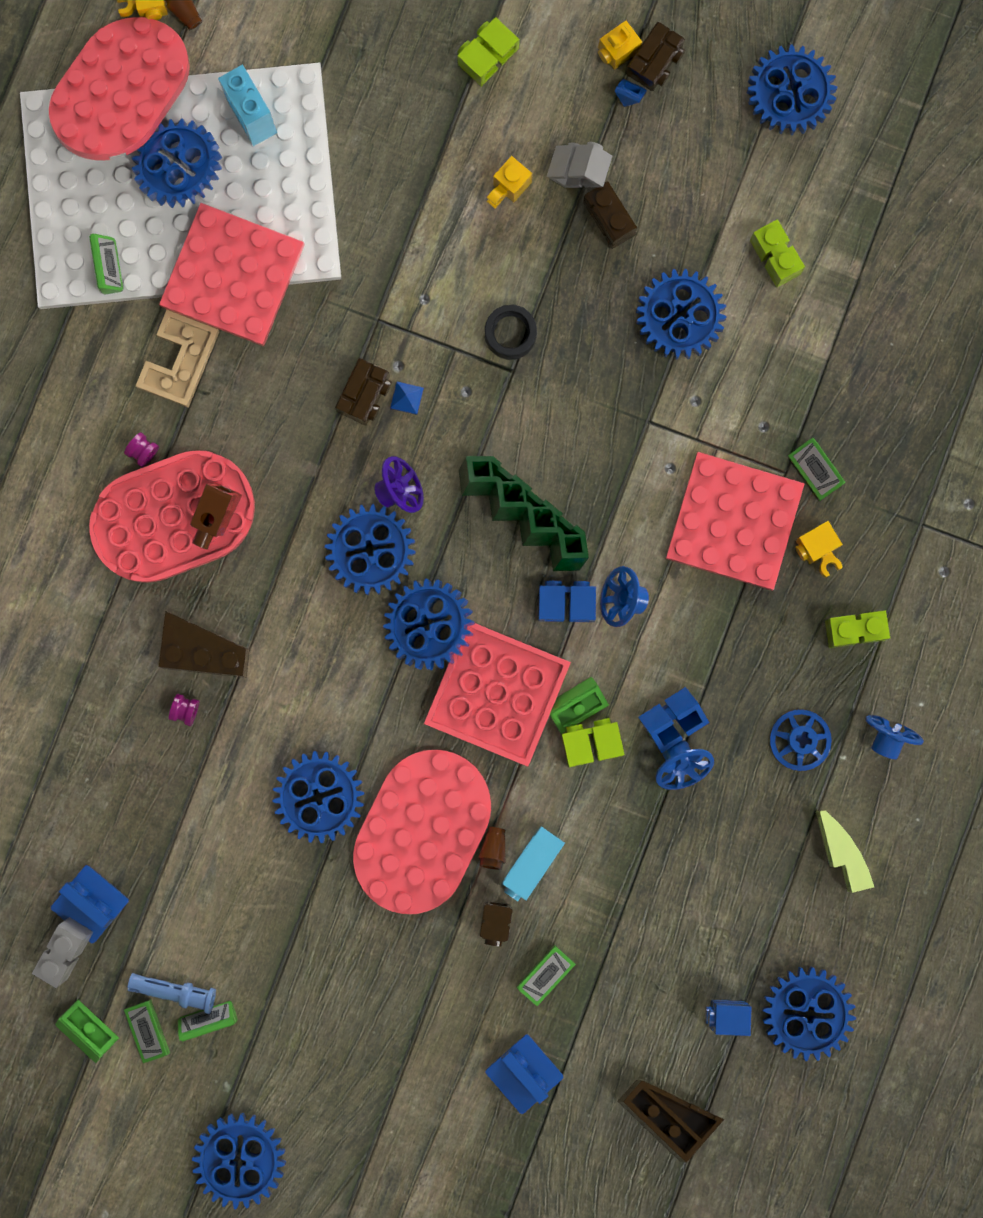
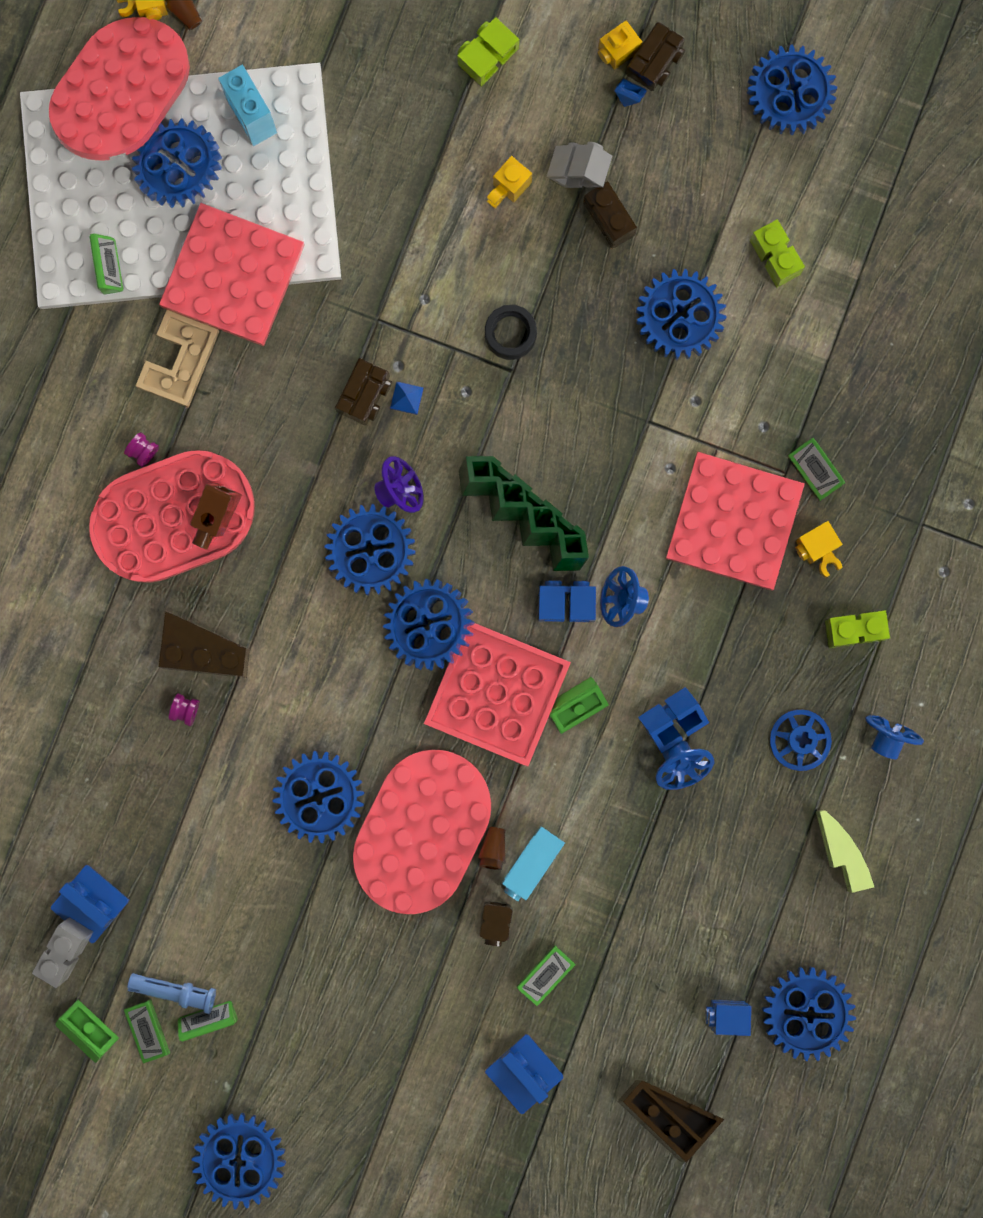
lime piece [561,718,625,768] -> none

